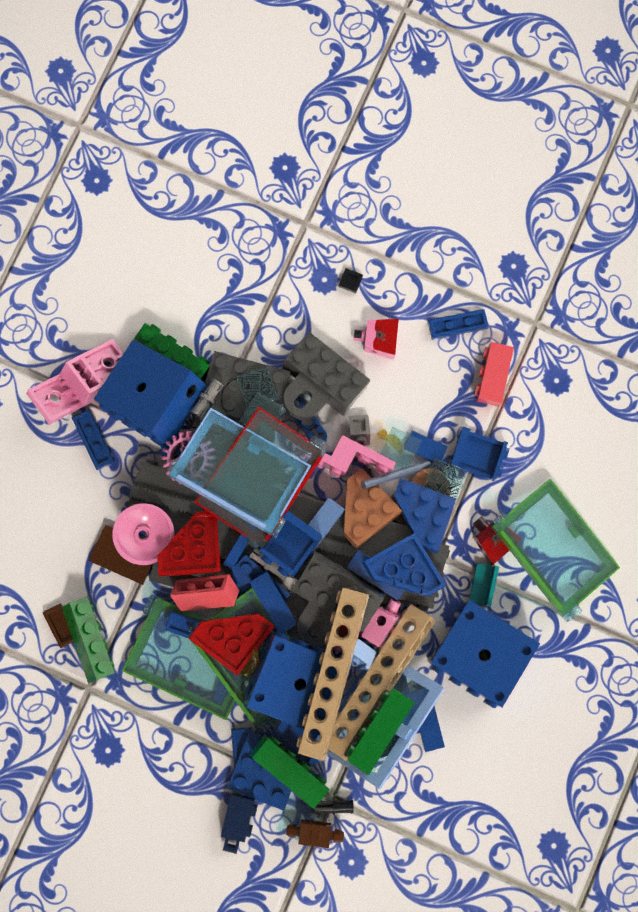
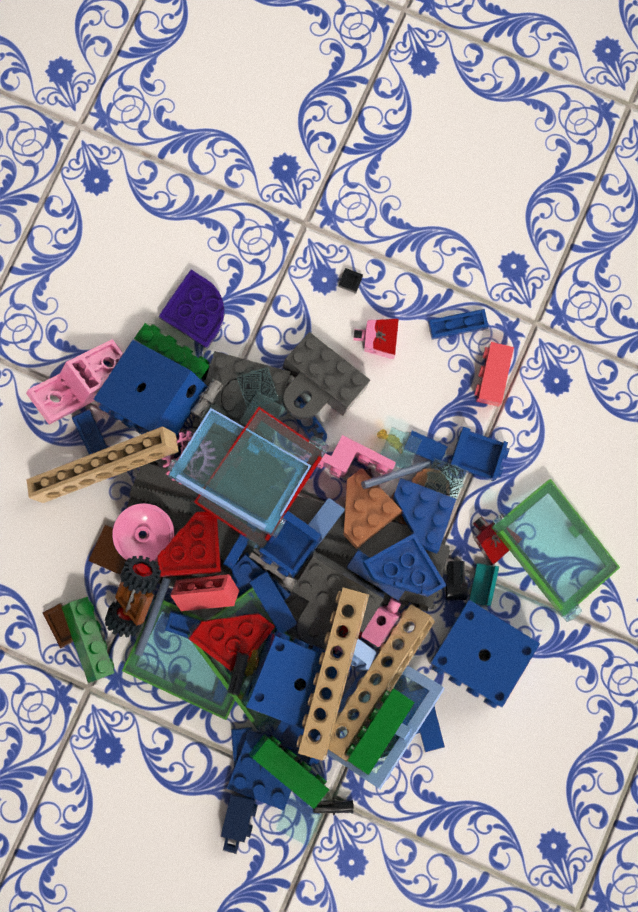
reddish brown piece [286,819,344,848] -> none
light grey bracket [349,415,370,446] -> none
none -> tan brick [26,426,179,503]
none -> plate [105,556,161,638]
none -> sand blue bar [134,577,171,656]
none -> dark purple plate [158,270,225,349]
none -> black axle [228,652,250,695]
none -> black piece [446,561,468,601]

